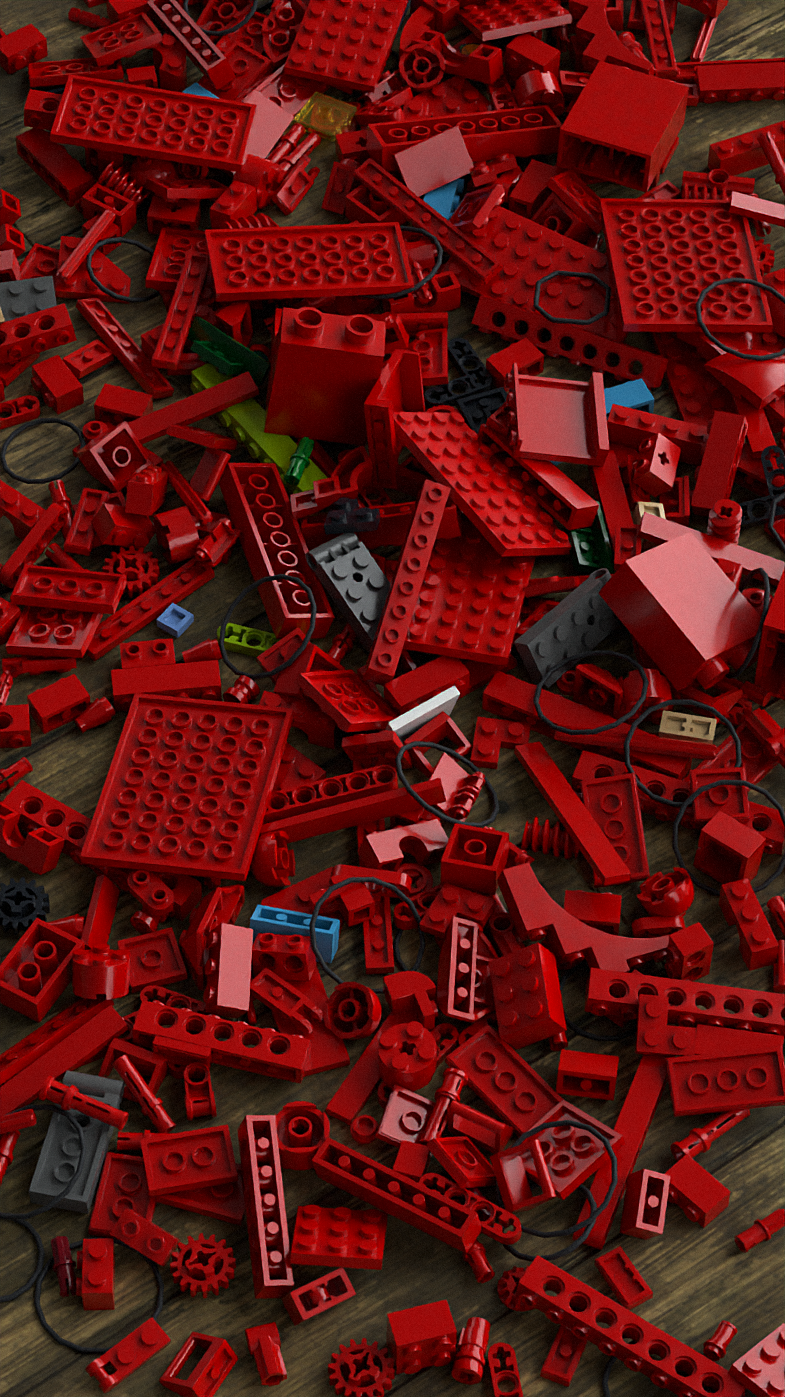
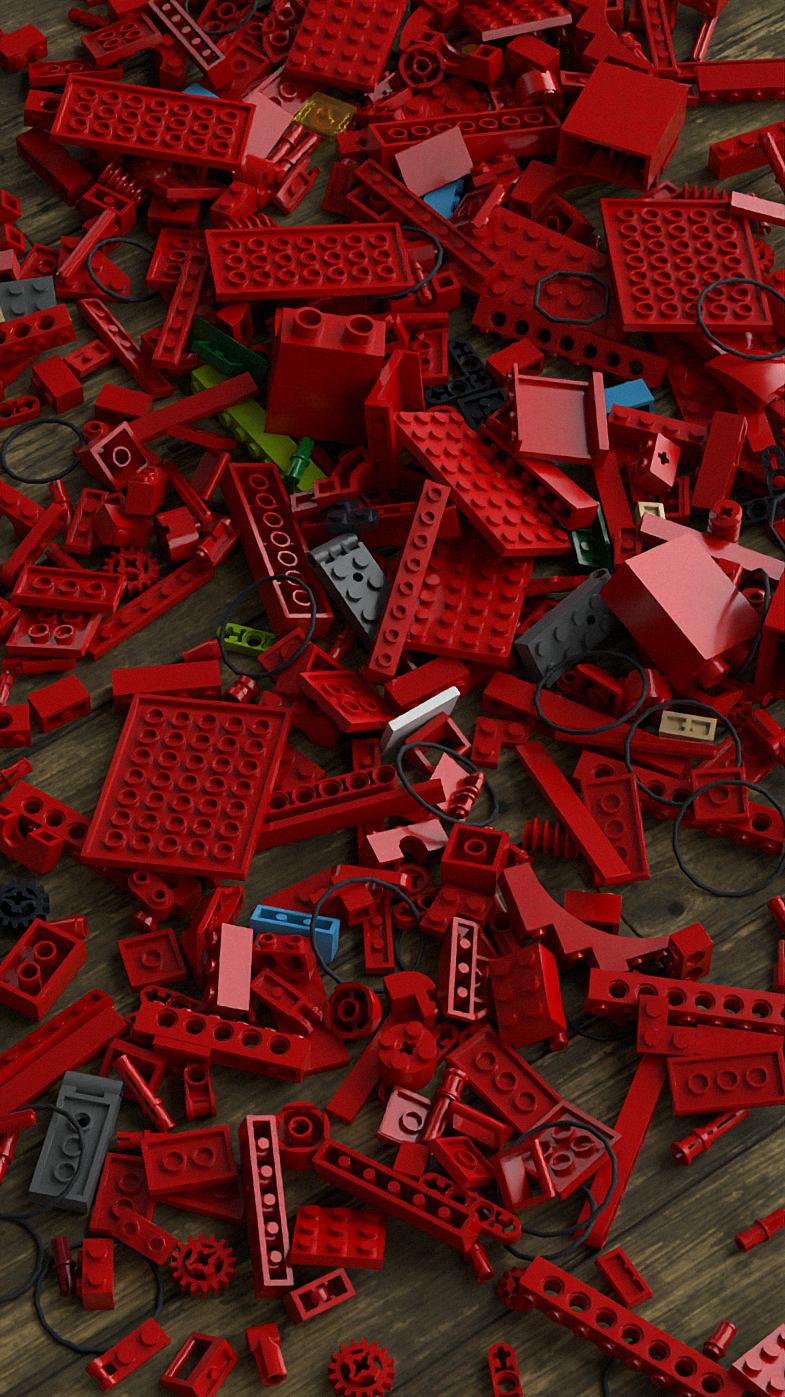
red pin [39,1075,129,1130] -> none
red brick [72,944,130,999] -> none
red cone [74,697,116,733] -> none
red tile [81,875,120,950] -> none
red brick [119,638,176,669] -> none
red brick [123,66,158,89] -> none
medium blue plate [156,603,194,638] -> none
red cylinder [249,831,296,887] -> none
red plate [342,730,413,770] -> none
red plate [350,1115,379,1144] -> none
red piece [387,1299,457,1374] -> none
red axle [451,1317,491,1385] -> none
red tile [540,1306,588,1387] -> none
red tile [546,169,603,234] -> none
red brick [556,1049,619,1101] -> none
red brick [620,1169,670,1240] -> none
red beam [631,916,685,938] -> none
red cylinder [637,867,694,917] -> none
red brick [665,1154,731,1228] -> none
red piece [681,169,755,196] -> none
red piece [693,811,766,884] -> none
red arch [719,878,779,971] -> none

